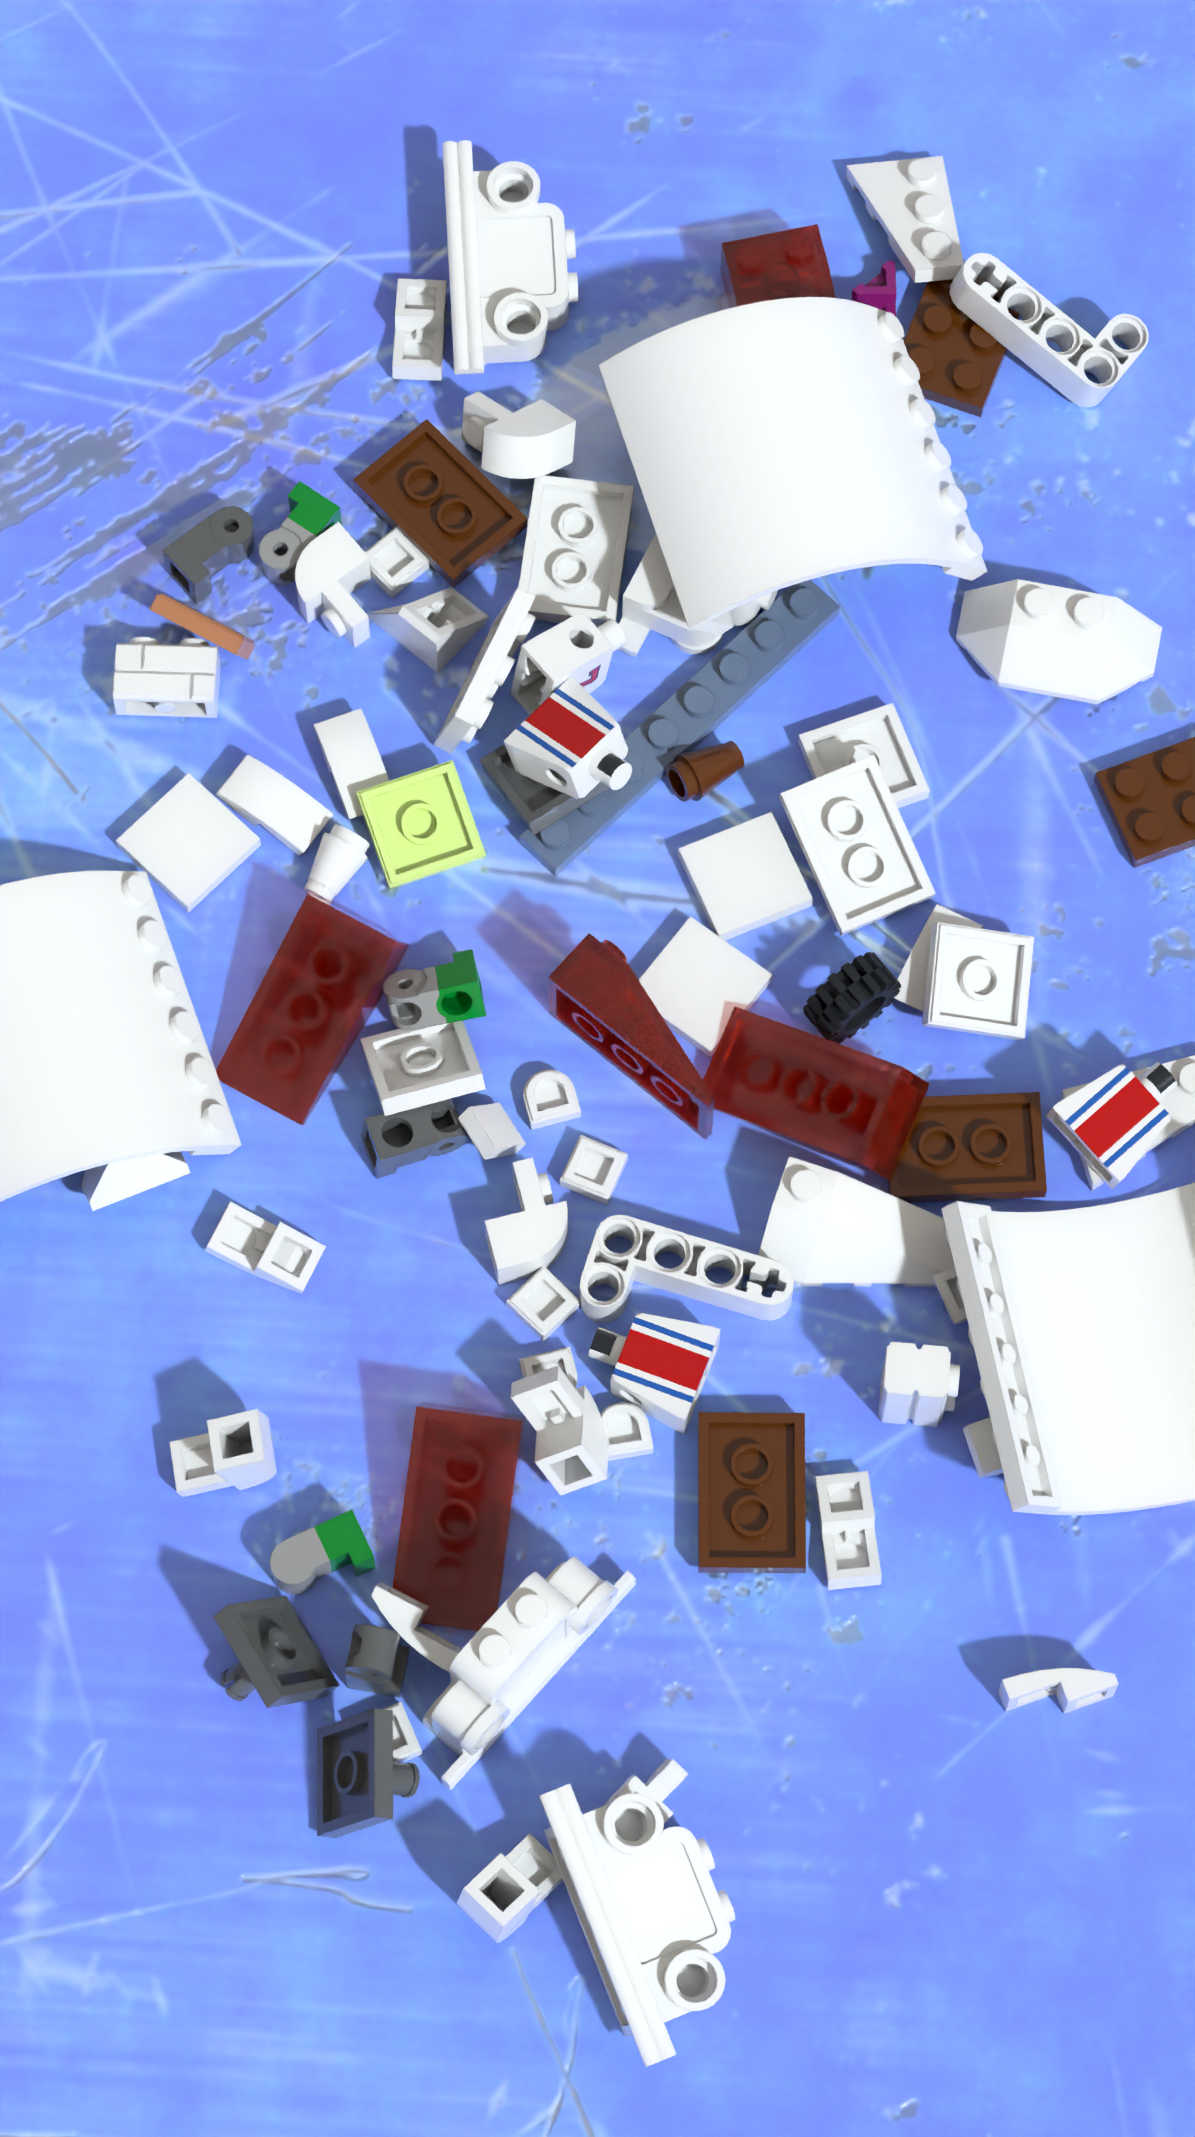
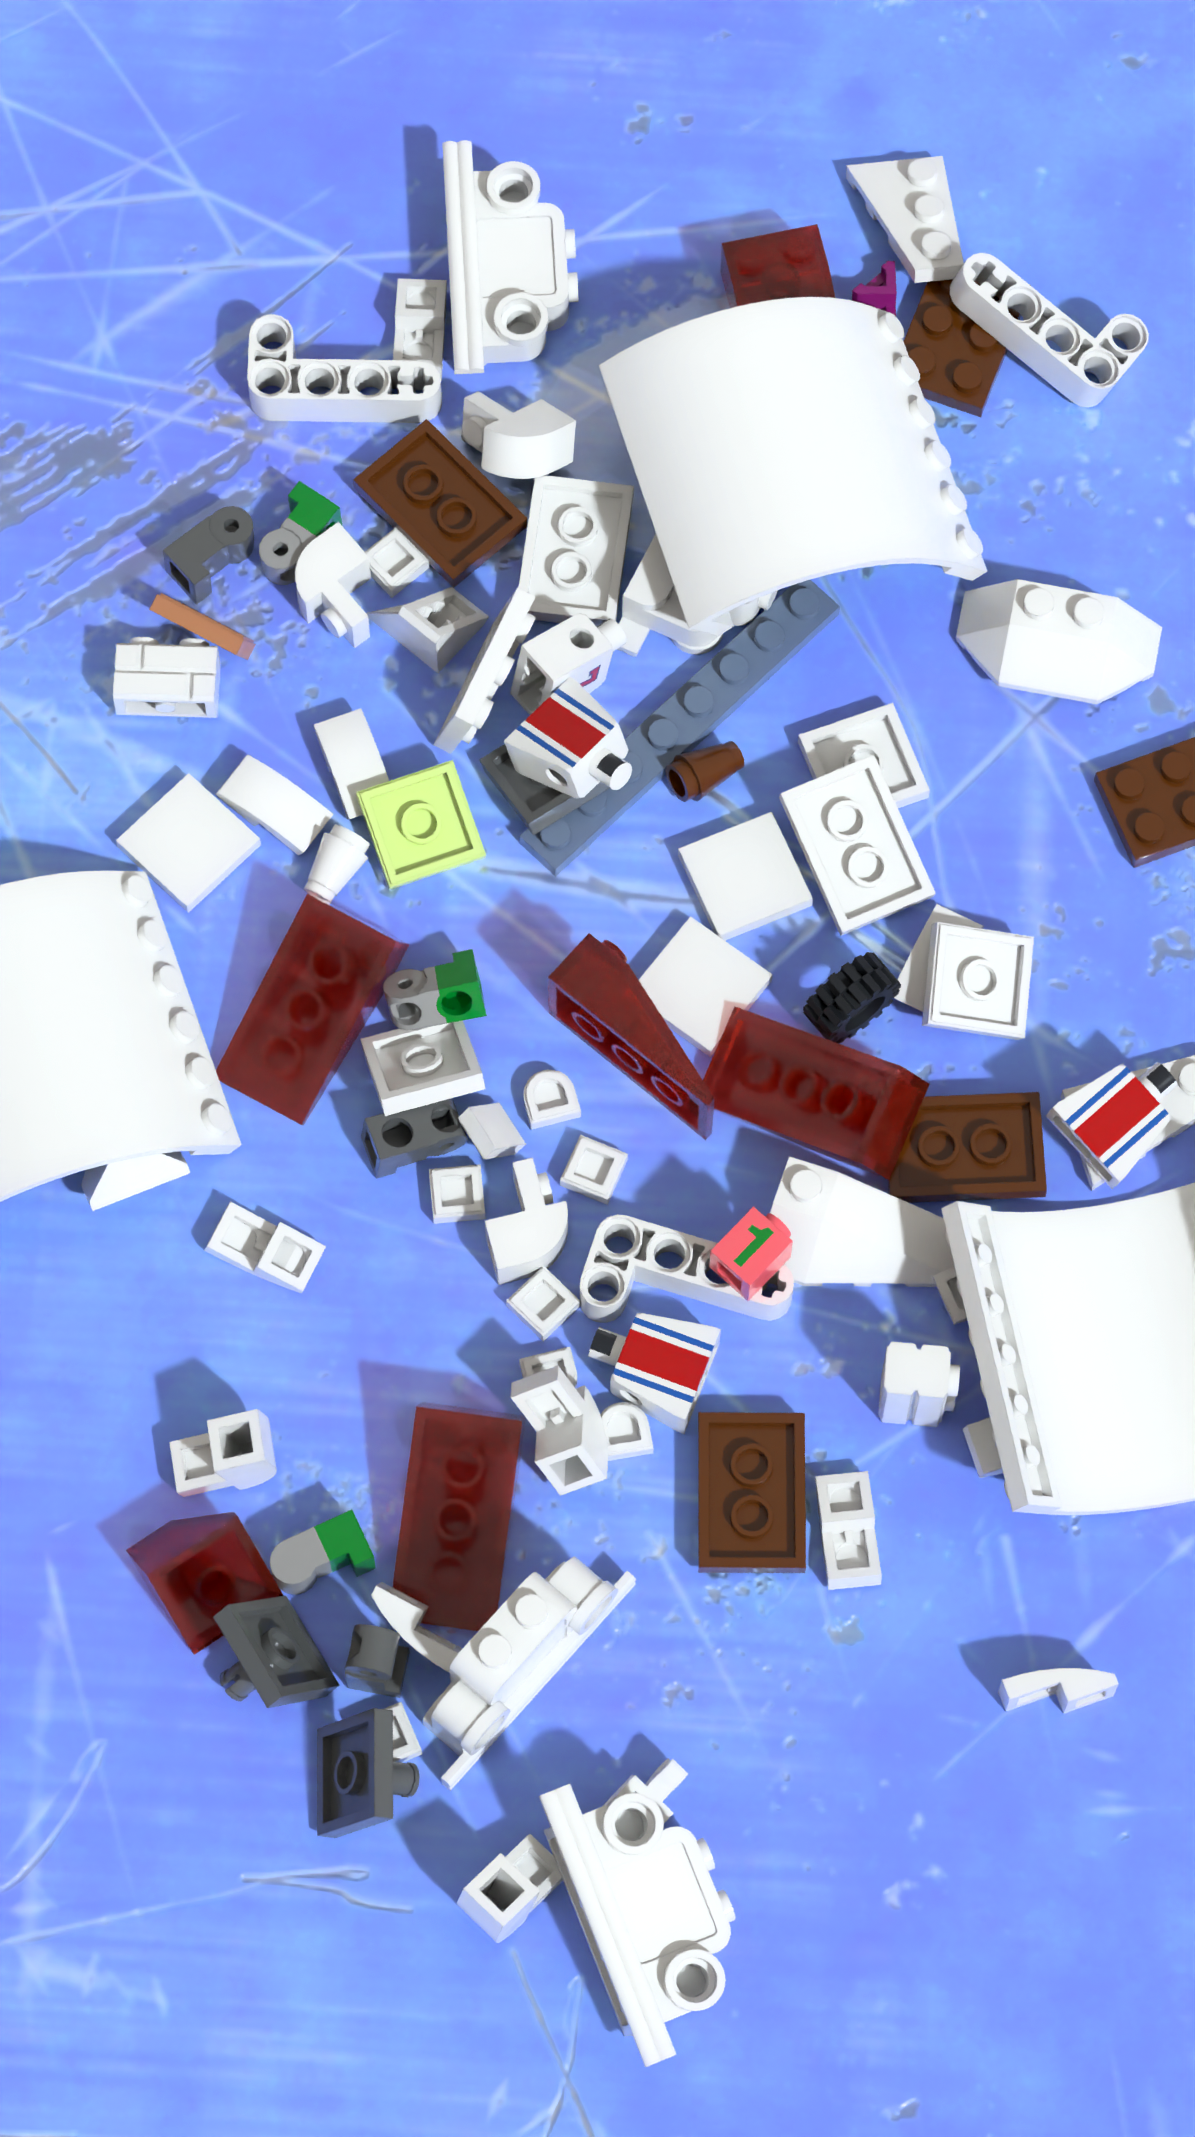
none -> clear red slope [126,1512,284,1655]
none -> white beam [247,314,442,423]
none -> white tile [429,1164,486,1224]
none -> coral brick [709,1206,793,1301]

